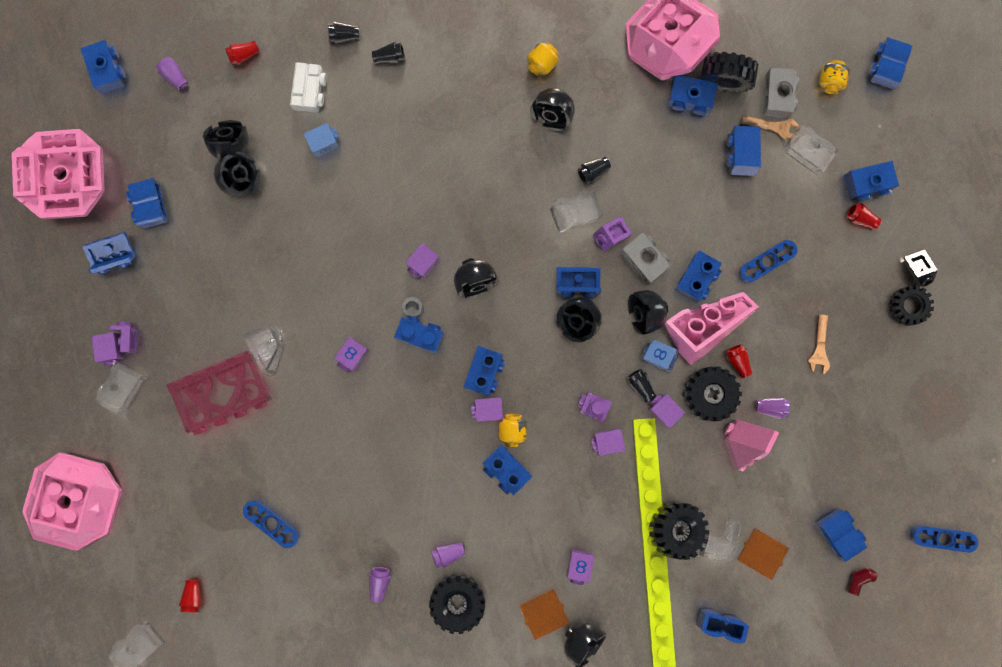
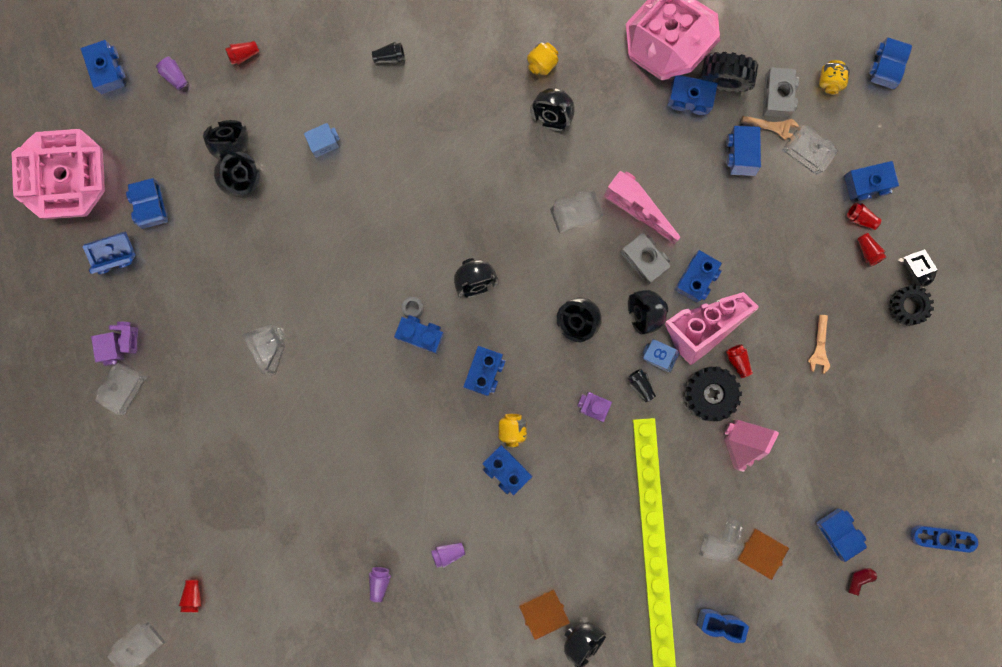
bright pink piece [22,453,122,551] -> none
clear pink fence [166,350,272,436] -> none
blue beam [243,500,299,548] -> none
white brick [290,62,327,113] -> none
black cone [328,22,359,44] -> none
medium lavender brick [334,337,369,372] -> none
medium lavender brick [406,243,440,279] -> none
black bush [429,574,485,634] -> none
medium lavender brick [471,397,503,422] -> none
blue bracket [556,267,601,298] -> none
medium lavender brick [566,549,595,585] -> none
black cone [578,156,611,184] -> none
medium lavender brick [591,429,626,456] -> none
medium lavender bracket [593,216,632,252] -> none
medium lavender brick [648,394,685,428] -> none
black bush [649,502,709,560] -> none
blue beam [739,240,797,283] -> none
medium lavender cone [757,398,790,419] -> none
none -> bright pink wedge [604,171,680,244]
none -> red cone [857,233,887,266]

